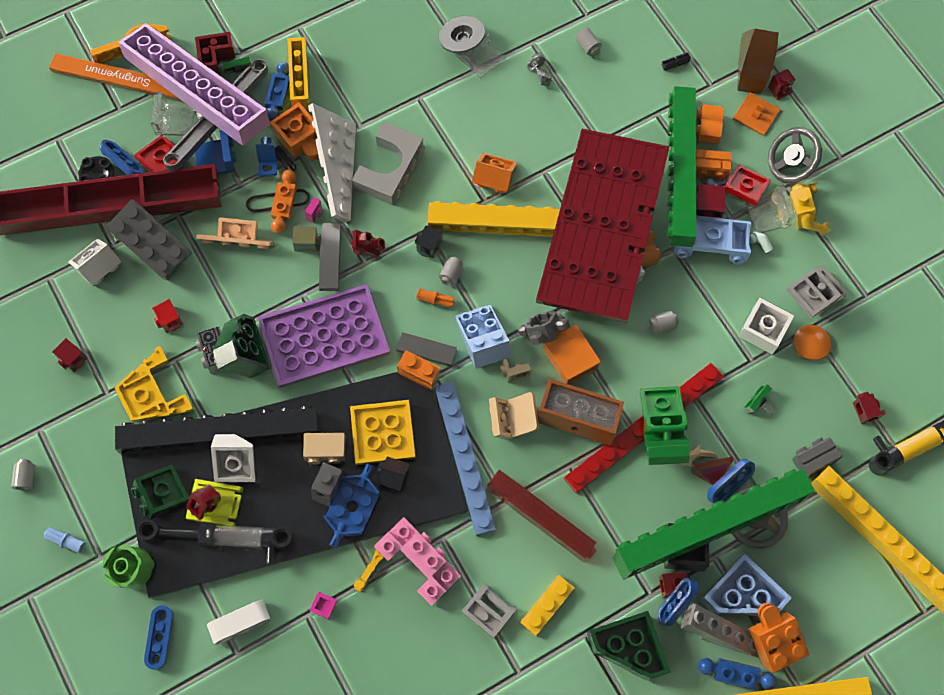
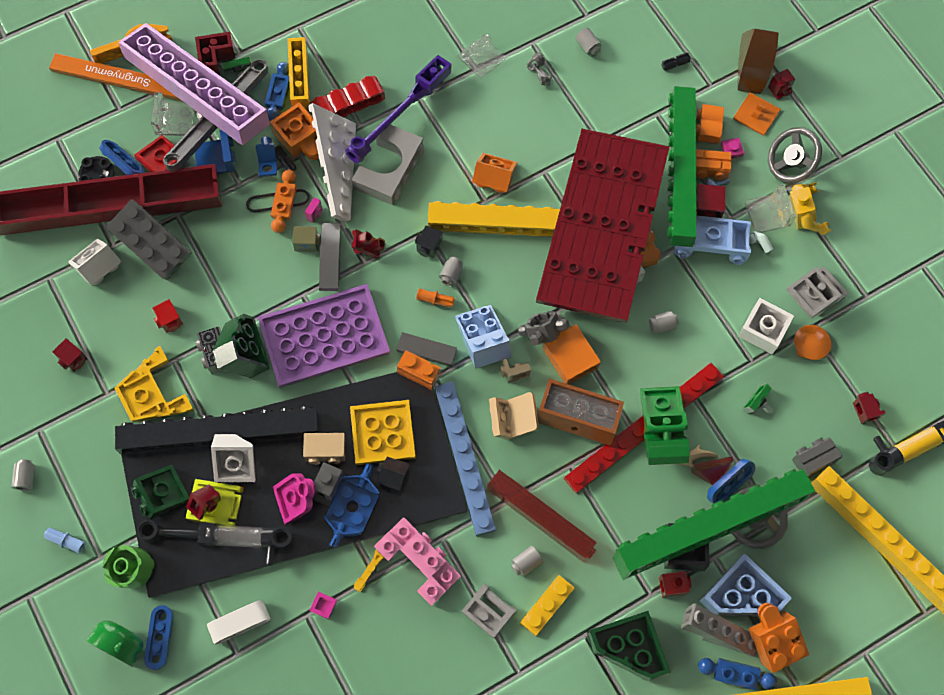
light nougat bracket [196,217,274,249] -> none
hat [439,16,485,53] -> none
blue plate [658,578,699,626] -> none
red plate [725,164,771,207] -> none
none -> green piece [86,620,144,667]
none -> dark pink plate [273,473,316,524]
none -> red brick [310,76,385,118]
none -> dark purple bar [345,55,452,163]
none -> light grey brick [511,546,543,577]
none -> dark pink plate [721,138,744,159]

